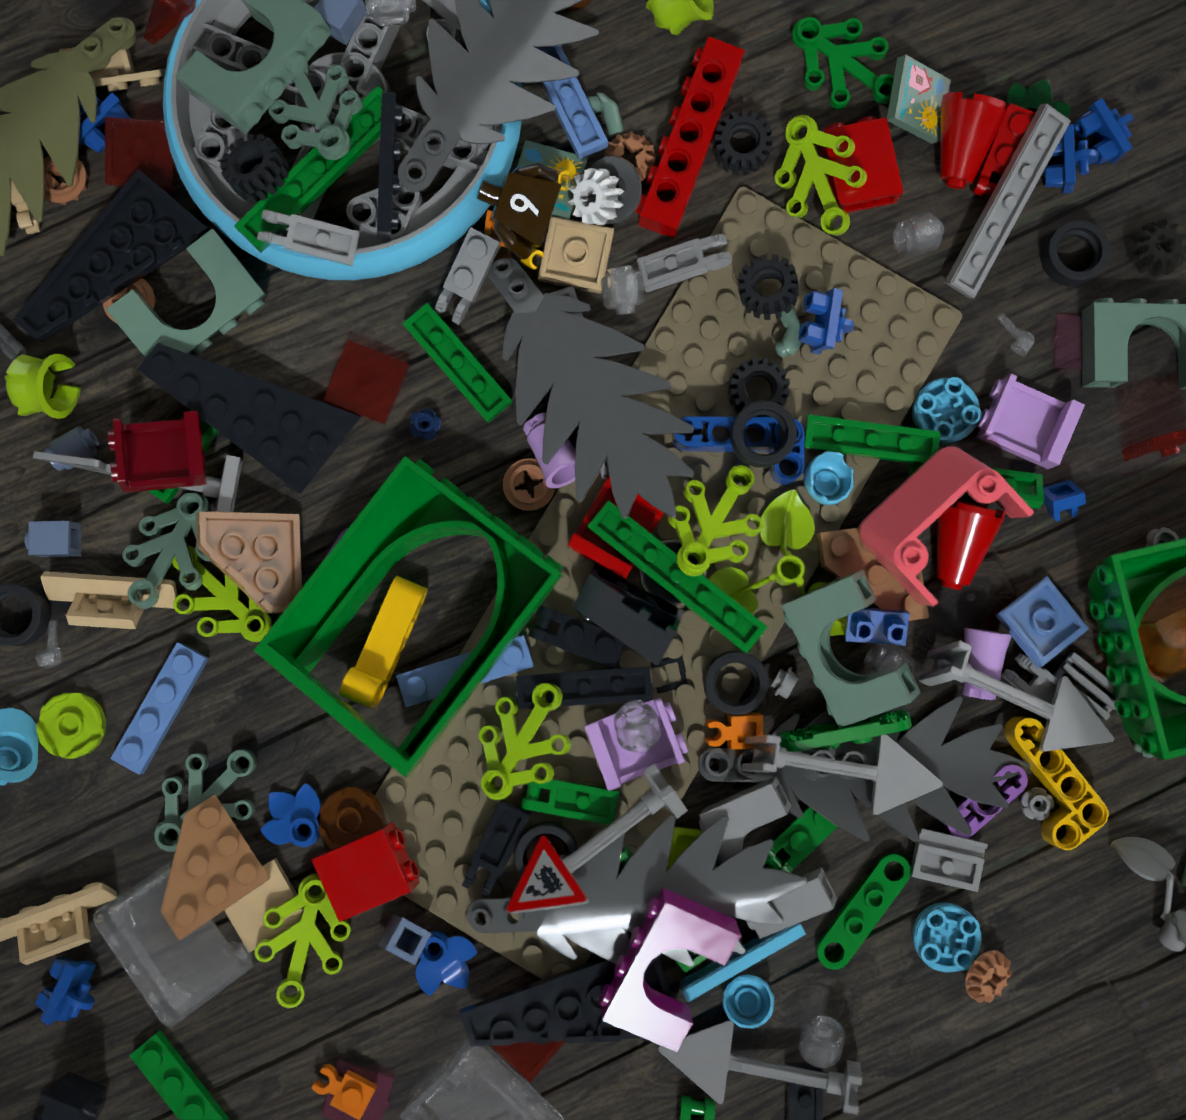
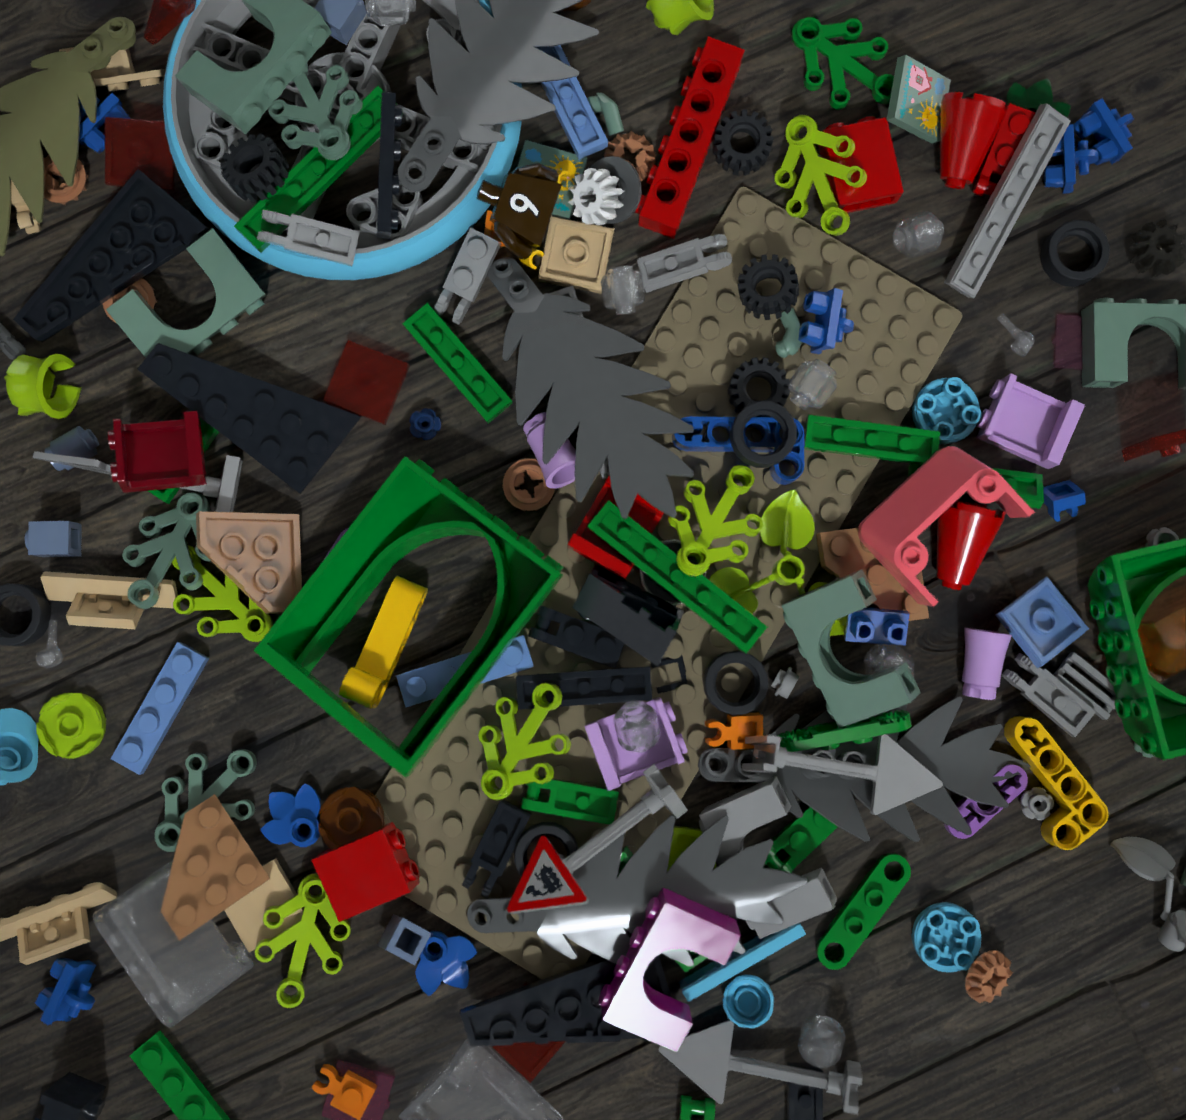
medium azure hair [803,451,854,505] -> none
light grey plate [910,827,988,892] -> none
light grey piece [919,641,1114,752] -> none
none -> clear head [788,359,837,410]

